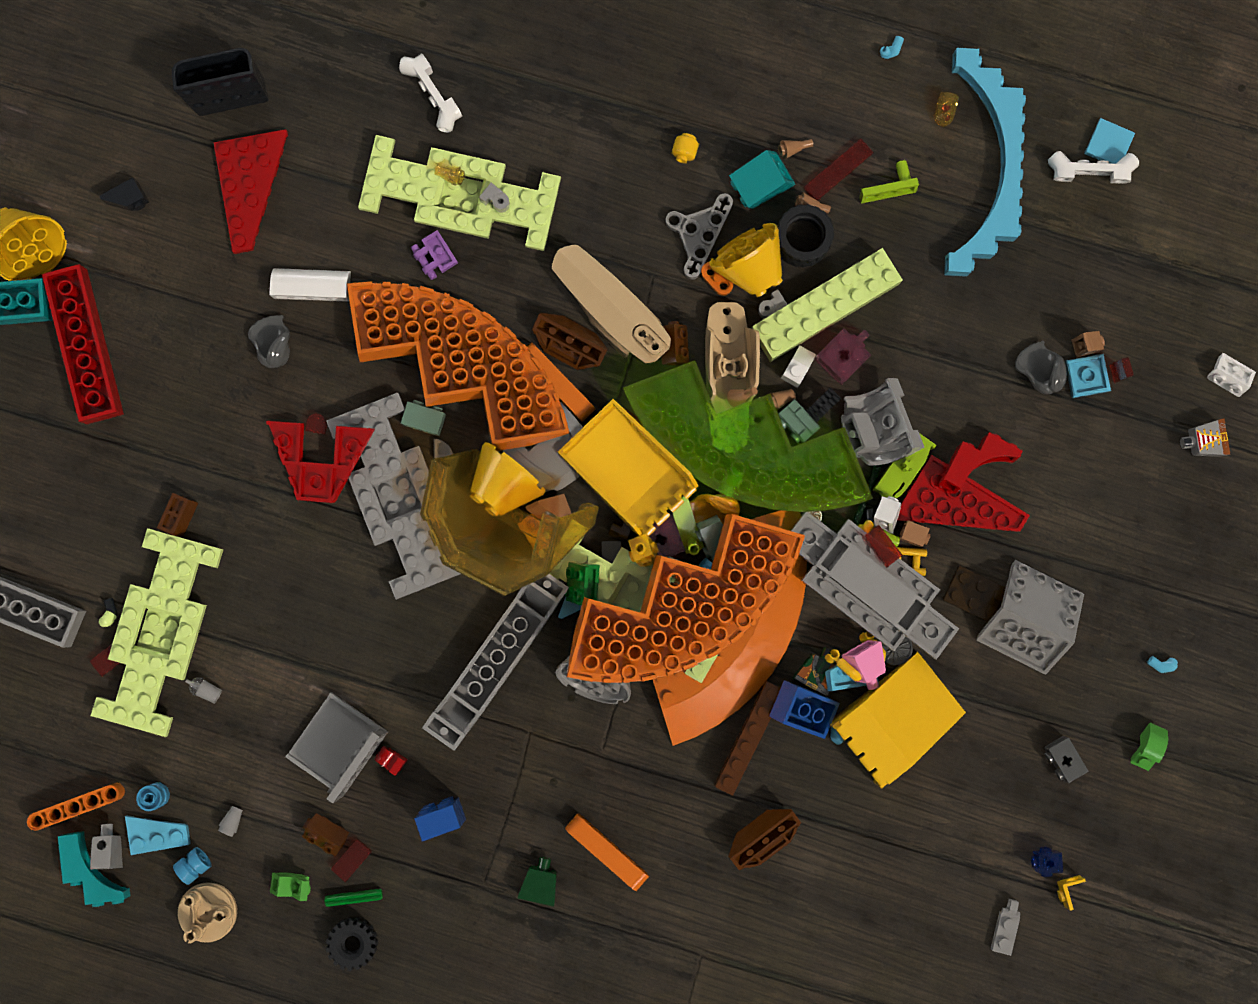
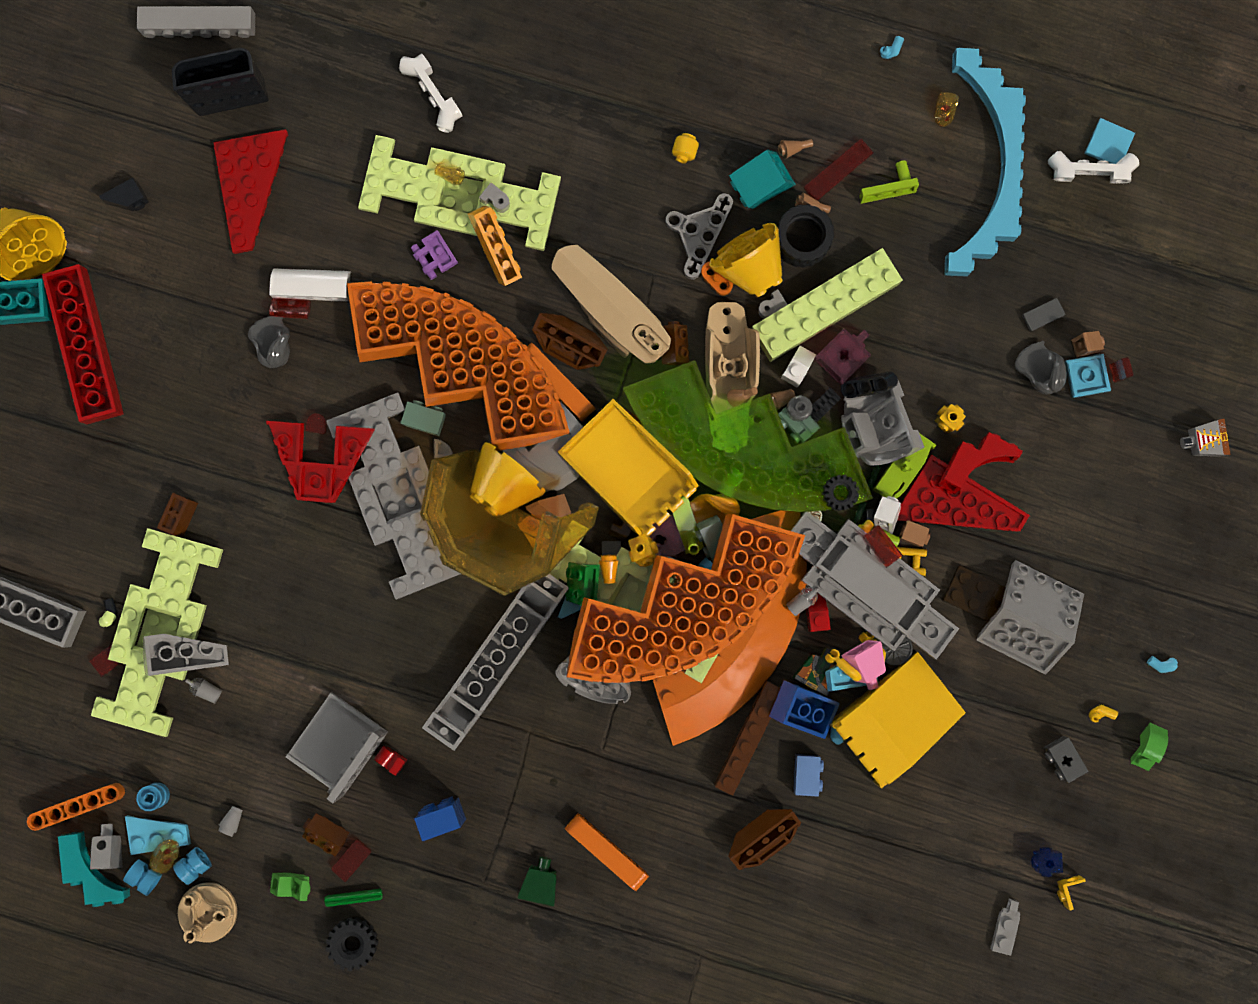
white bracket [1207,353,1256,397] -> none
none -> dark azure wheel [123,859,162,896]
none -> light grey brick [137,6,255,38]
none -> light grey wedge [143,634,229,676]
none -> clear yellow rock [149,839,179,874]
none -> clear red tile [269,298,311,319]
none -> light orange brick [468,206,522,286]
none -> light orange cone [599,555,619,584]
none -> dark grey head [786,395,813,422]
none -> light grey piece [786,587,820,616]
none -> medium blue brick [793,754,824,796]
none -> red slope [805,593,831,632]
none -> black tyre [822,475,859,511]
none -> black beam [841,372,898,398]
none -> yellow brick [934,404,966,433]
none -> dark grey tile [1022,298,1066,332]
none -> yellow arm [1089,705,1118,723]

